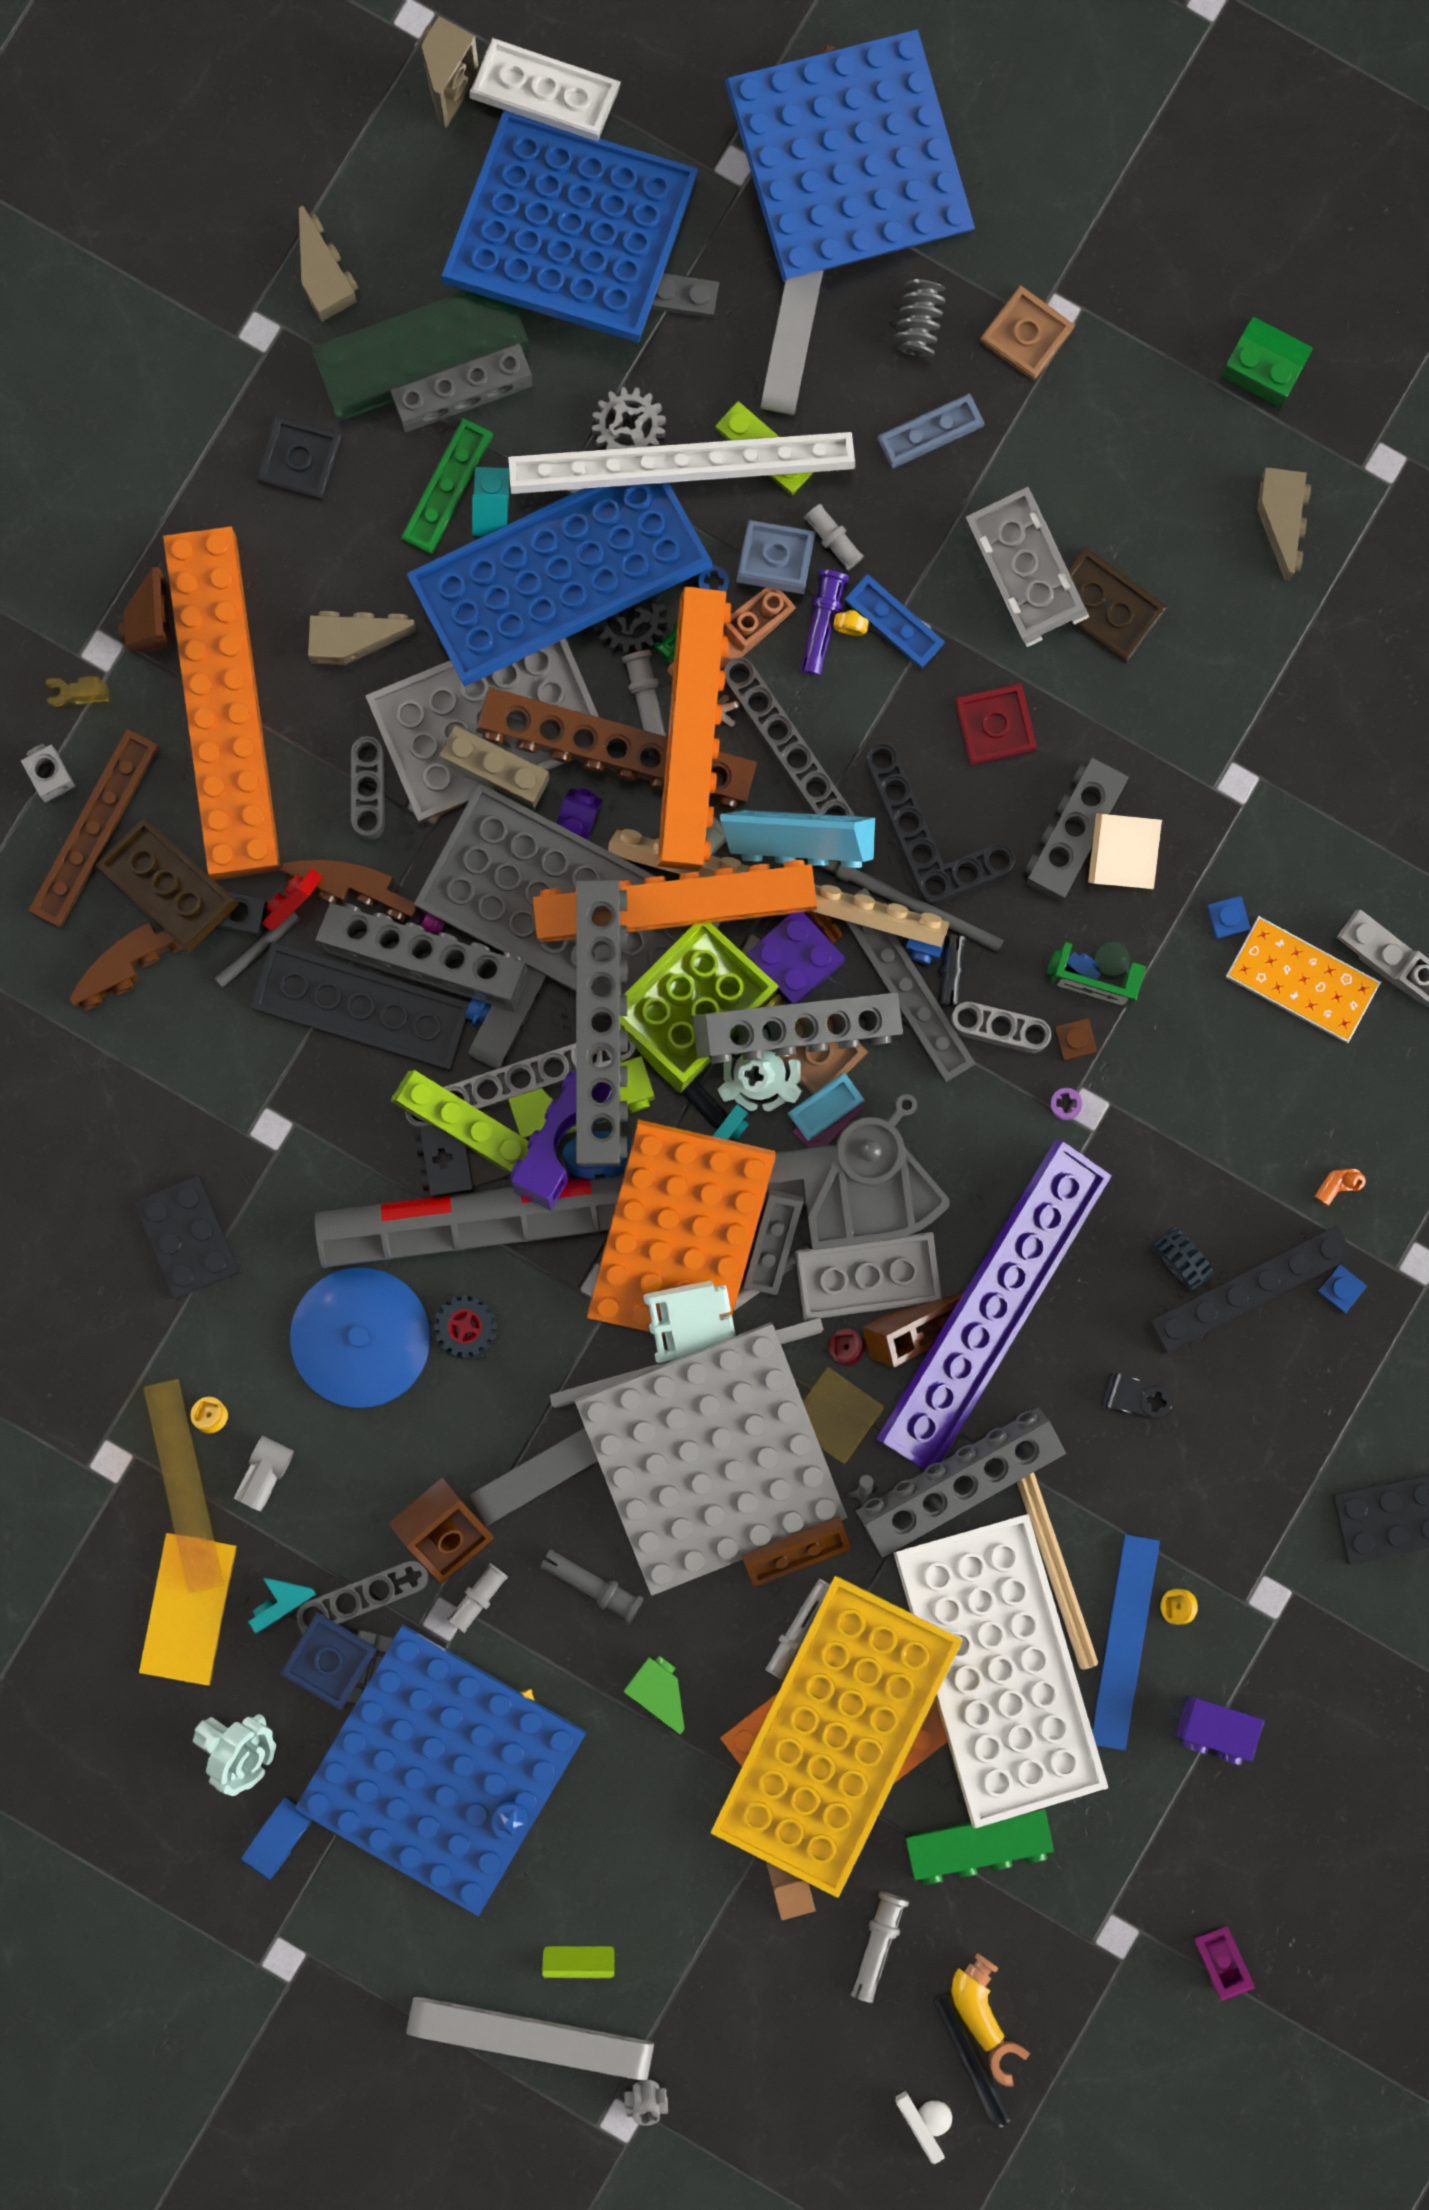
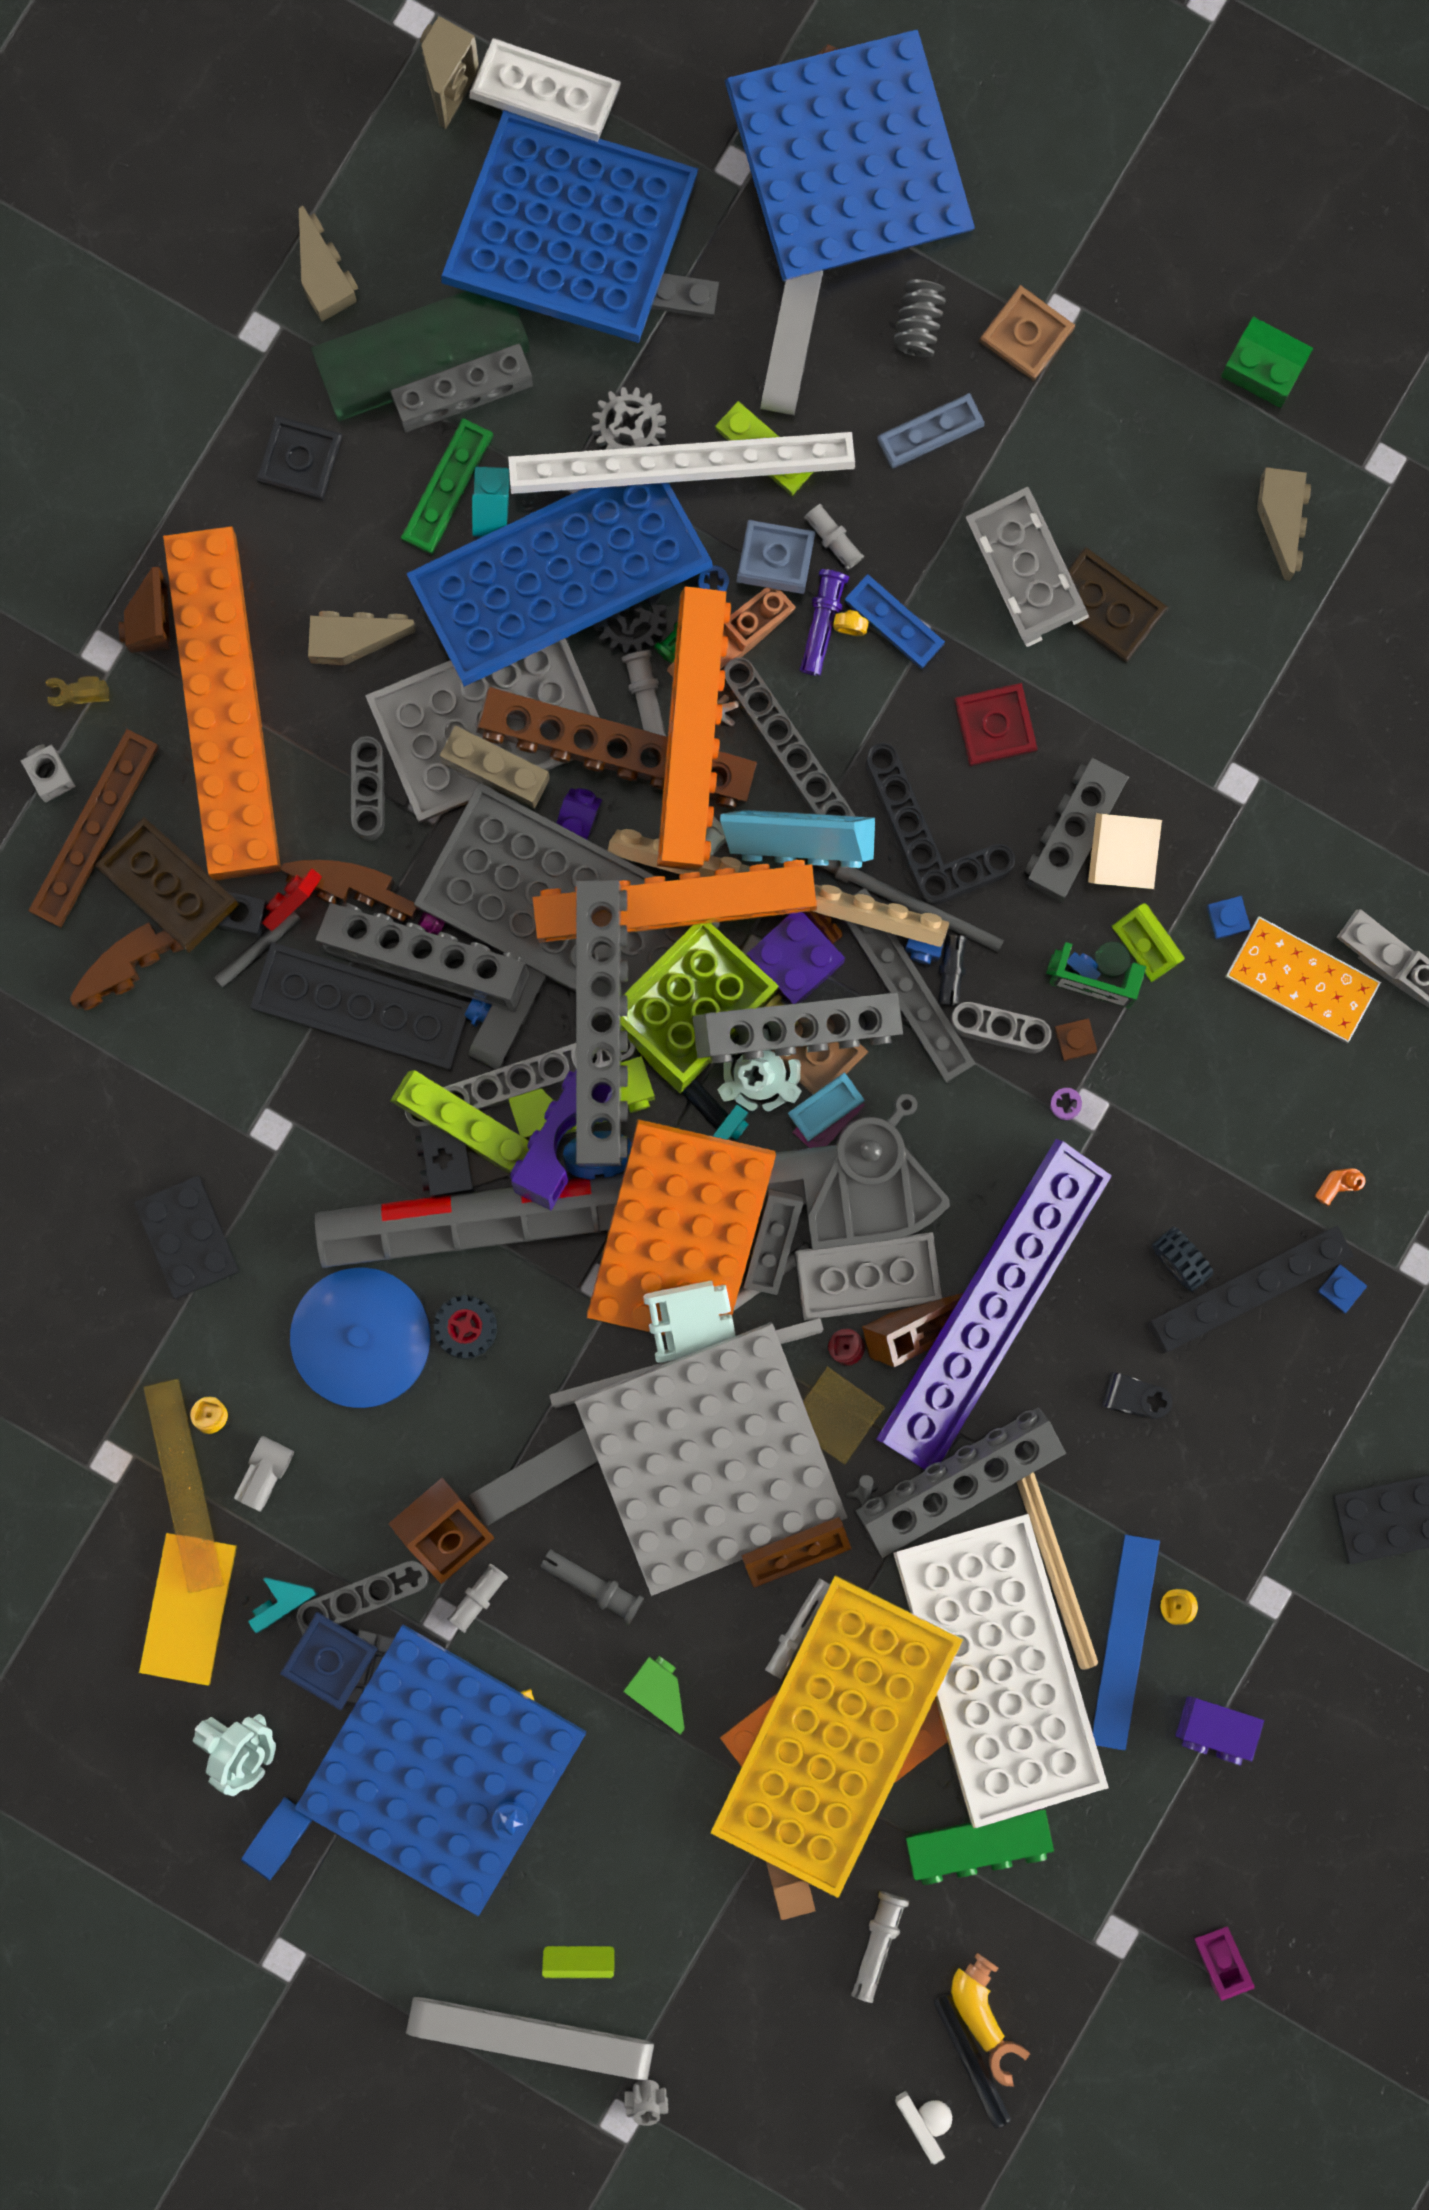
none -> lime slope [1112,903,1185,982]

